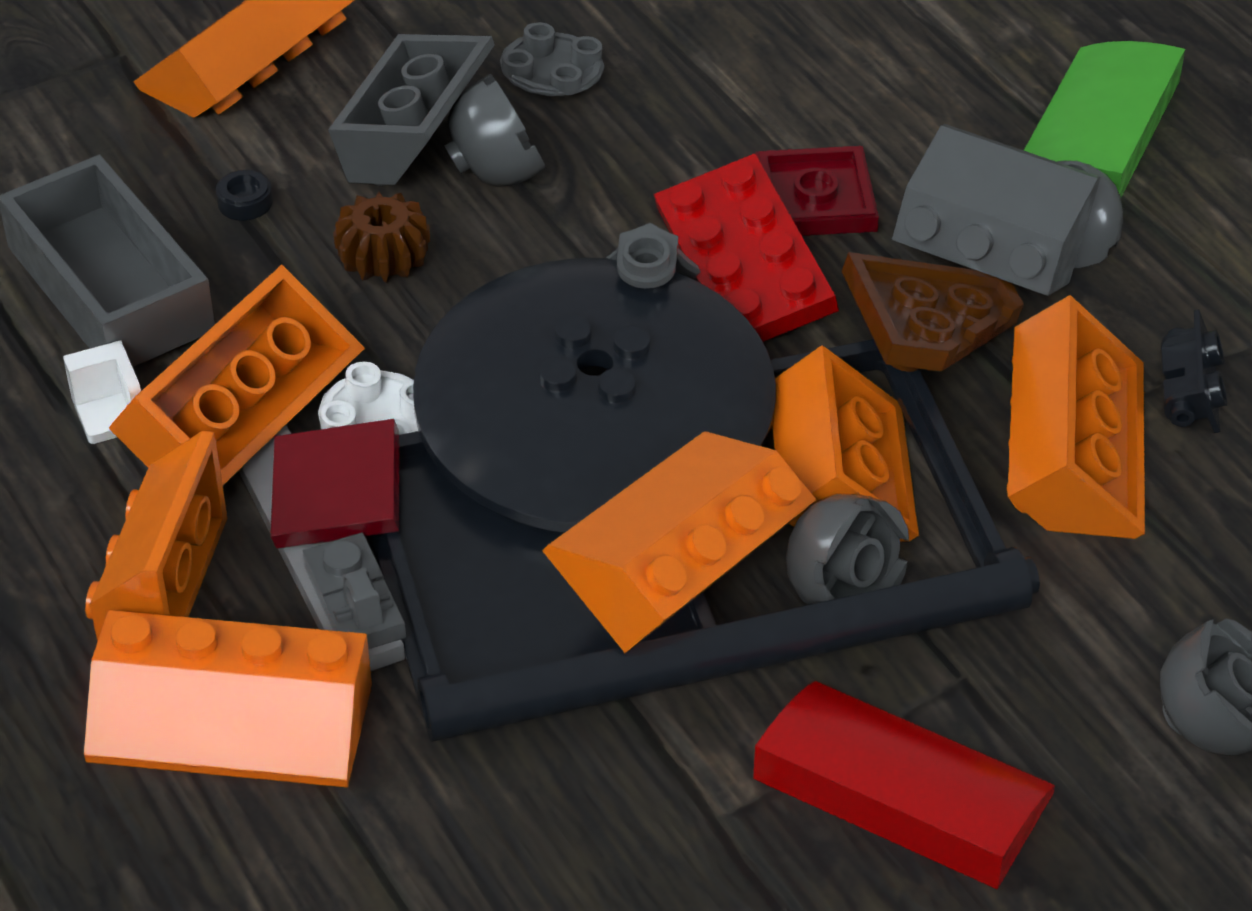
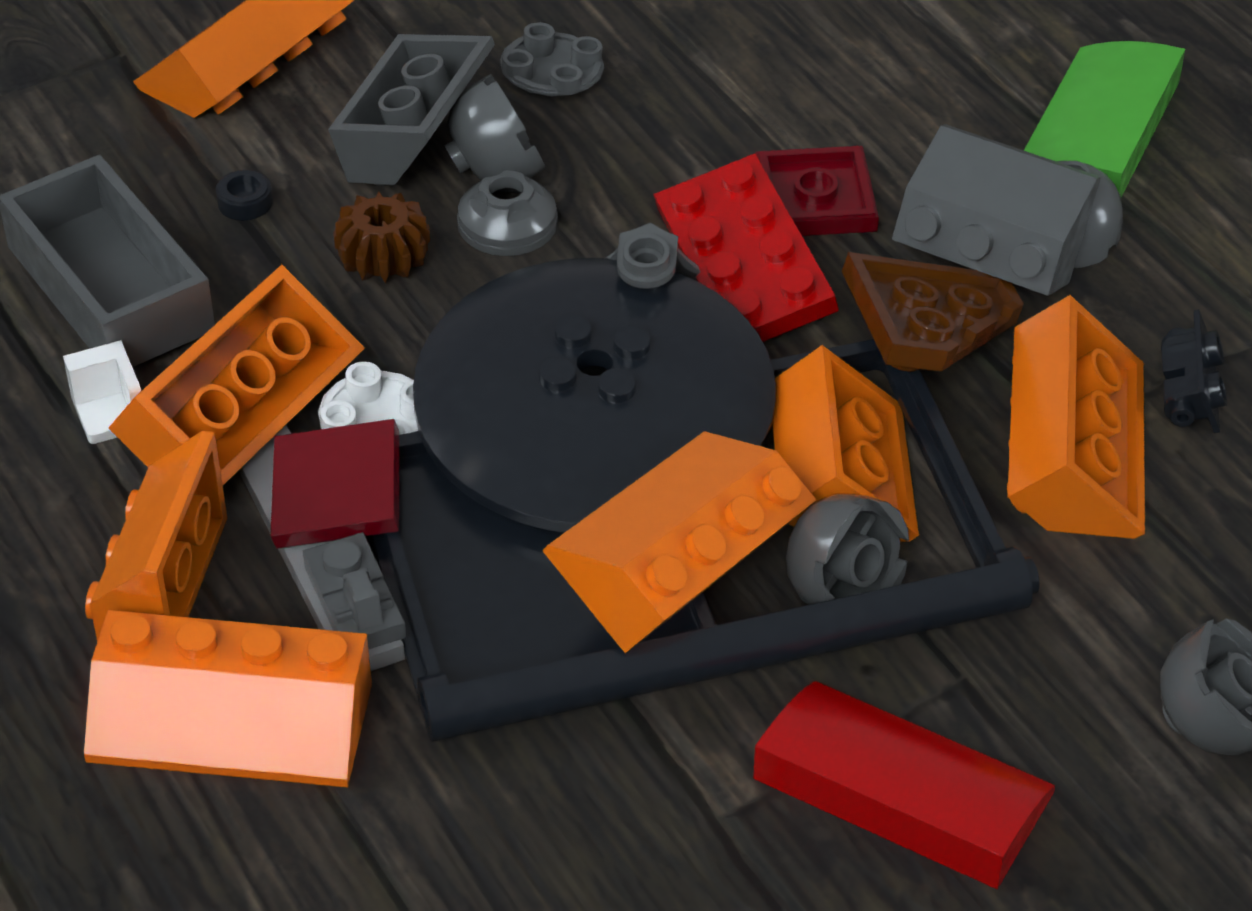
none -> dark grey piece [457,170,558,256]

